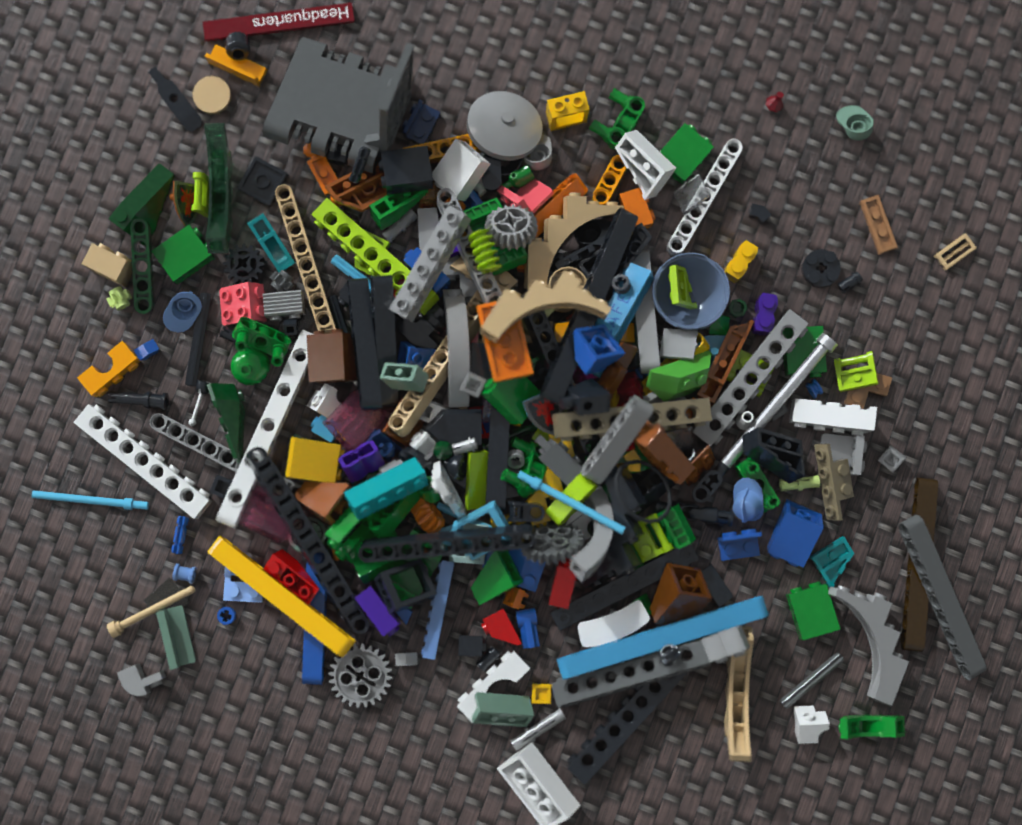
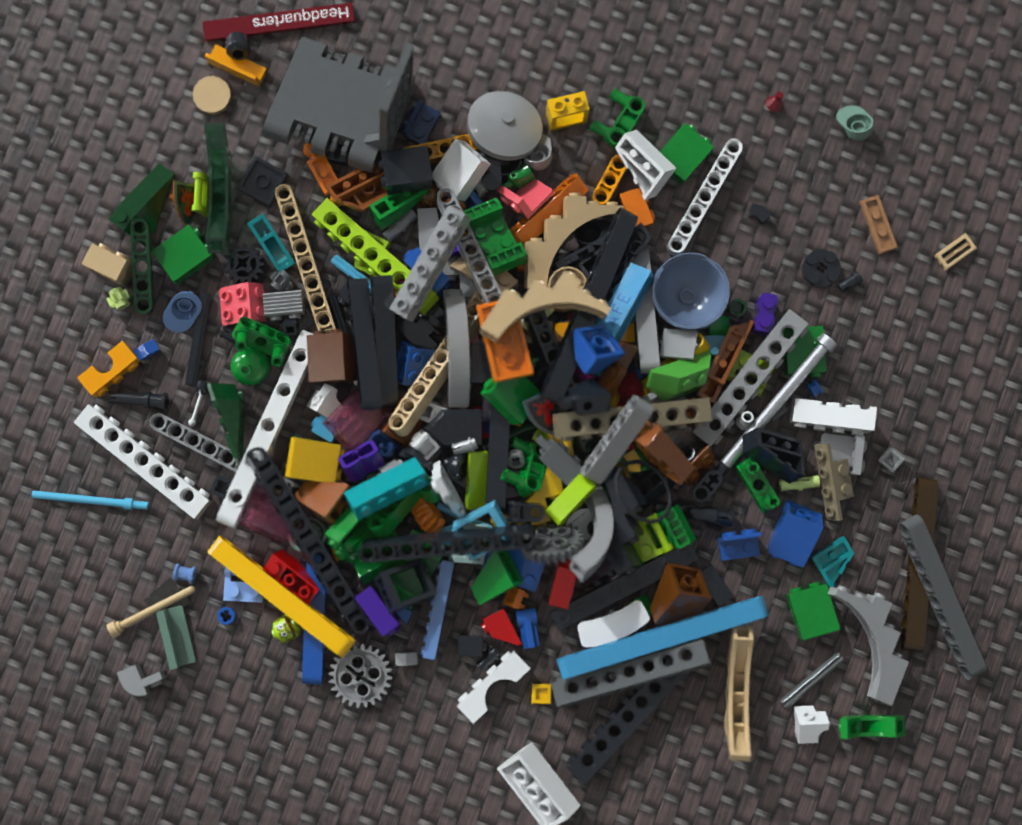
black piece [148,66,202,131] -> none
blue axle [171,516,189,554] -> none
black axle [349,146,371,184] -> none
sand green brick [380,362,429,393] -> none
dark green tile [433,441,453,461] -> none
light grey tile [460,371,487,398] -> none
lime piece [468,229,502,274] -> none
sand green panel [472,692,534,727] -> none
light grey gear [485,204,538,251] -> none
light grey pin [510,708,566,751] -> none
medium azure bar [517,471,626,534] -> none
black bush [612,274,631,294] -> none
black plate [660,644,681,664] -> none
lime wing [668,265,697,309] -> none
clear piece [674,174,710,215] -> none
light grey brick [701,625,750,664] -> none
yellow brick [724,240,758,283] -> none
medium blue piece [733,478,764,523] -> none
lime plate [834,351,879,392] -> none
medium nougat plate [844,367,892,409] -> none
none -> lime head [272,615,302,643]

